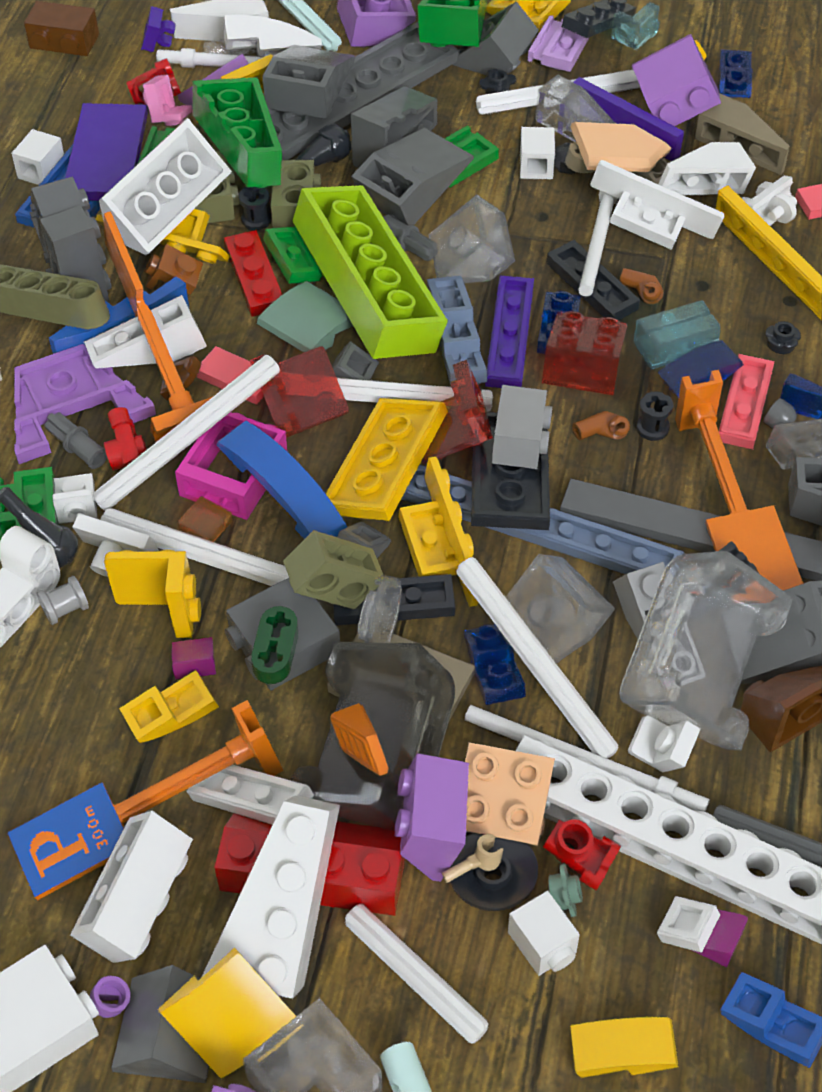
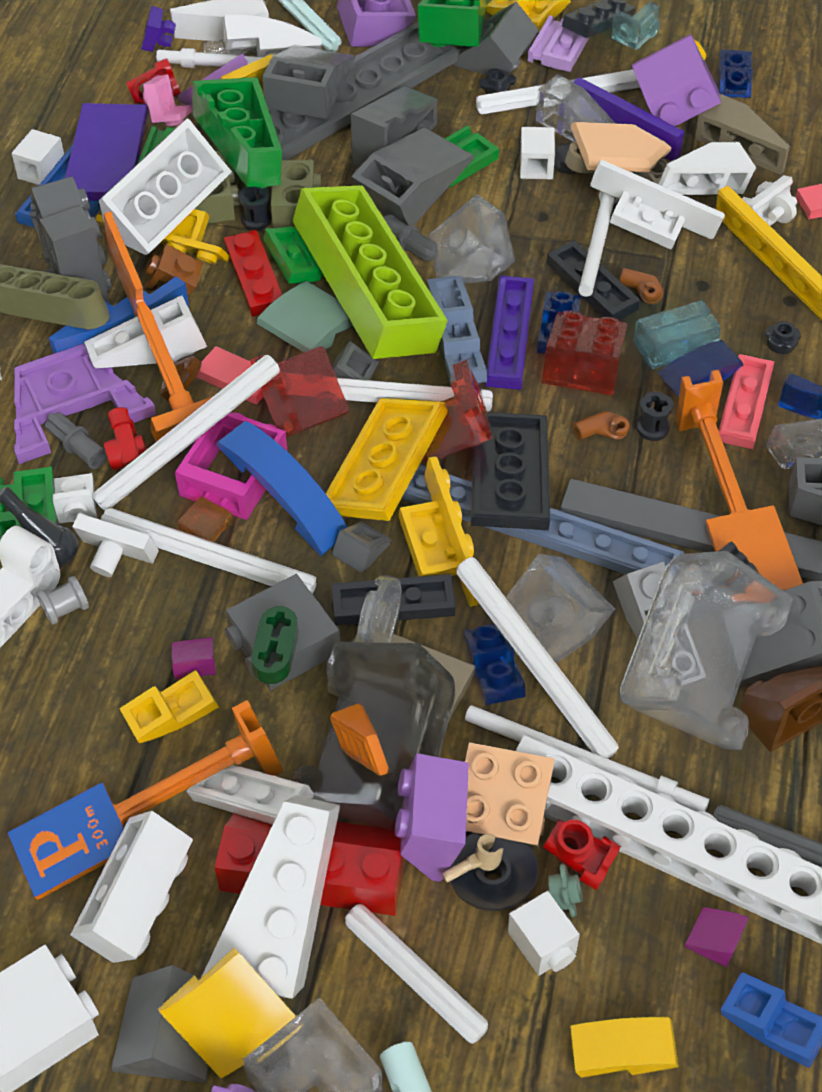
reddish brown brick [24,1,99,56] -> none
medium lavender hinge [90,976,130,1018] -> none
yellow bracket [104,550,201,638] -> none
olive brick [283,530,385,609] -> none
black piece [296,124,351,167] -> none
light grey brick [492,385,552,469] -> none
white bracket [628,715,701,772] -> none
white tile [657,896,720,953] -> none
dark grey hinge [764,398,797,431] -> none

